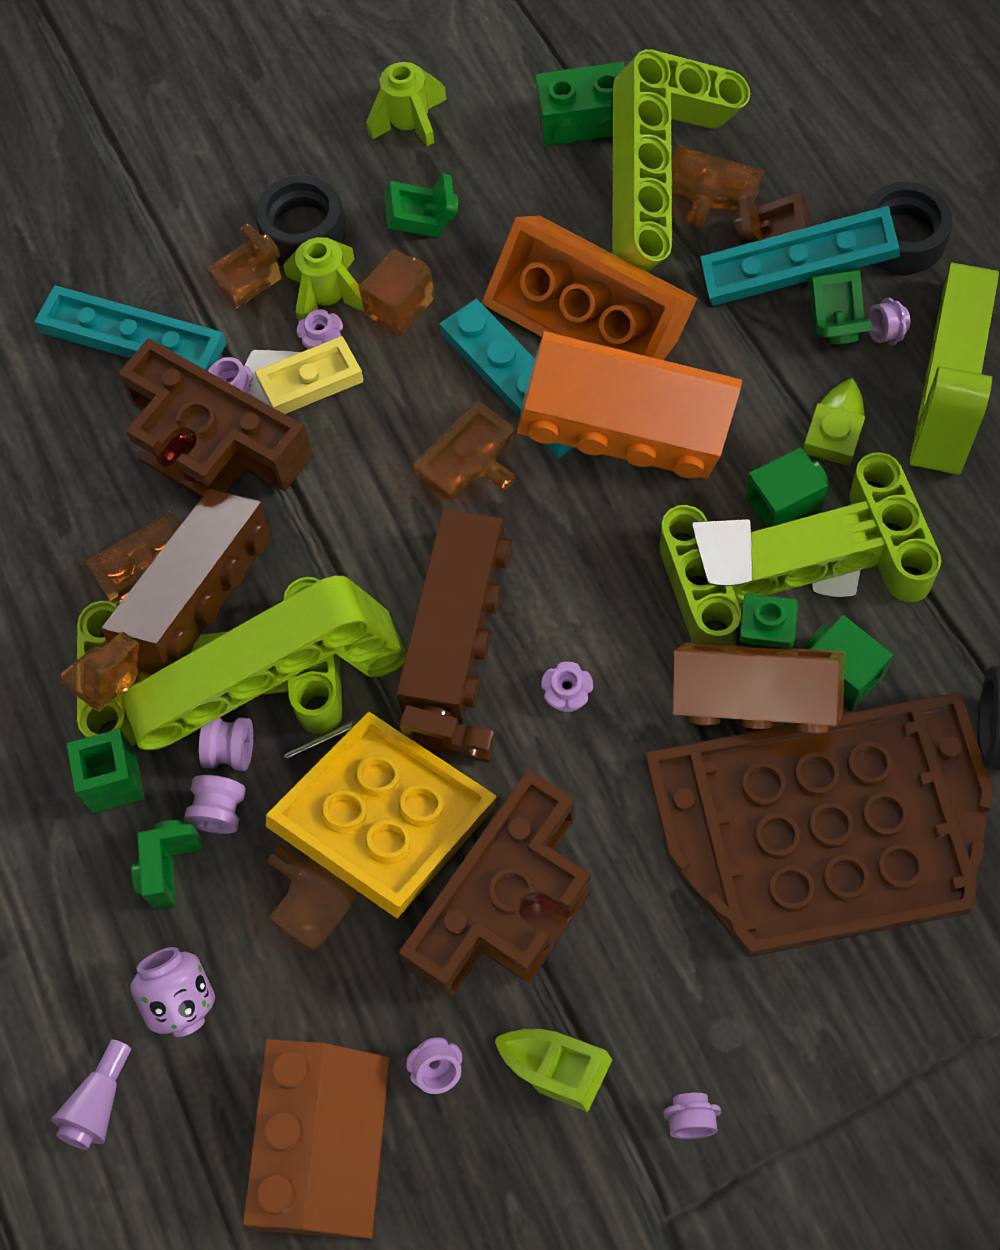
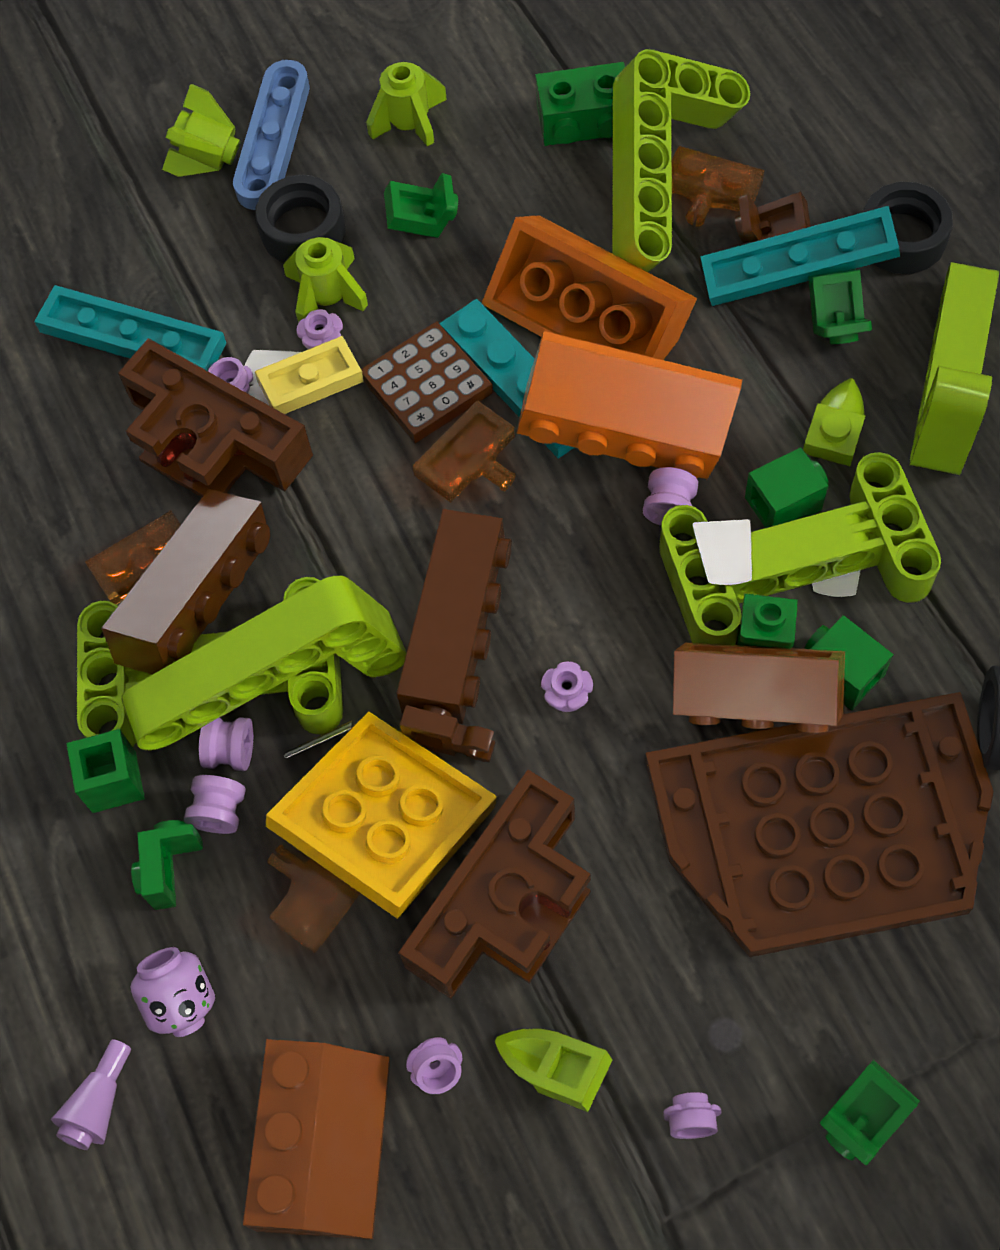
clear orange bracket [61,631,139,712] -> none
clear orange bracket [207,223,282,308] -> none
clear orange brick [359,248,435,336] -> none
lavender plate [867,298,911,346] -> none
none -> lime brick [162,84,240,177]
none -> medium blue plate [233,60,310,210]
none -> tile [361,321,493,444]
none -> lavender wheel [643,467,699,525]
none -> green bracket [820,1060,920,1165]

